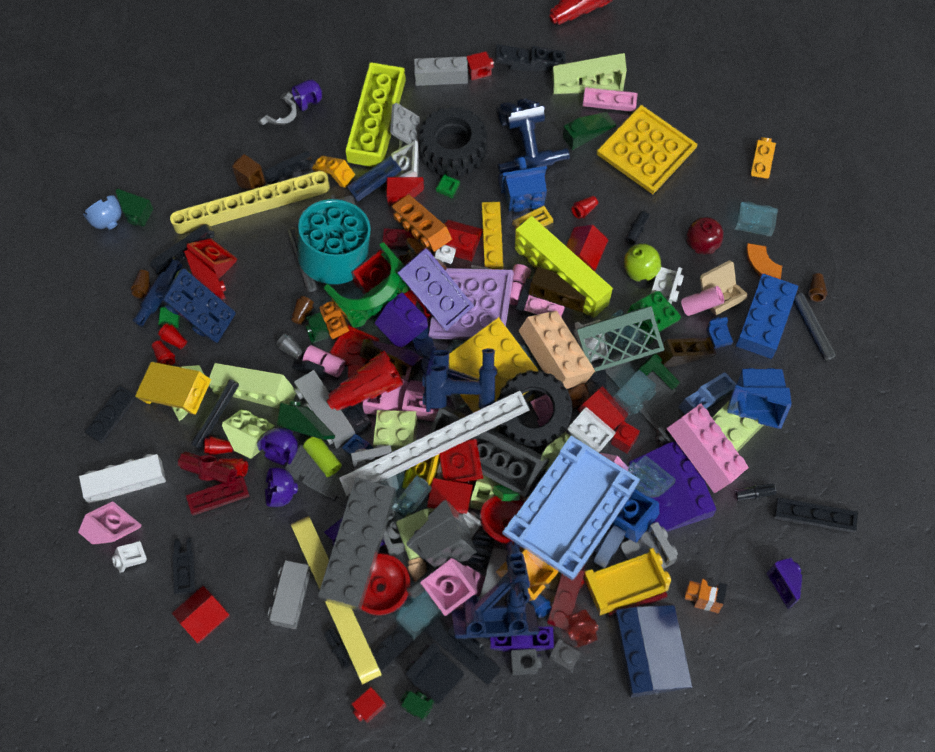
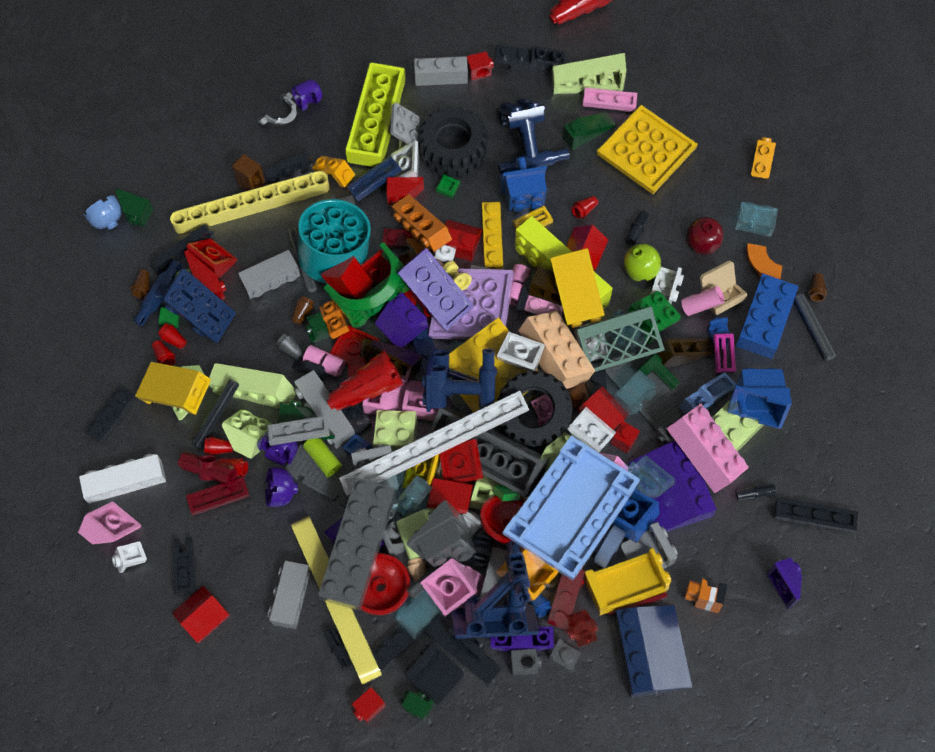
none -> light grey brick [238,250,300,299]
none -> light grey tile [267,415,330,446]
none -> red slope [321,256,373,299]
none -> light yellow piece [443,261,472,291]
none -> white slope [497,332,545,371]
none -> yellow panel [550,248,605,328]
none -> dark pink tile [713,334,736,373]

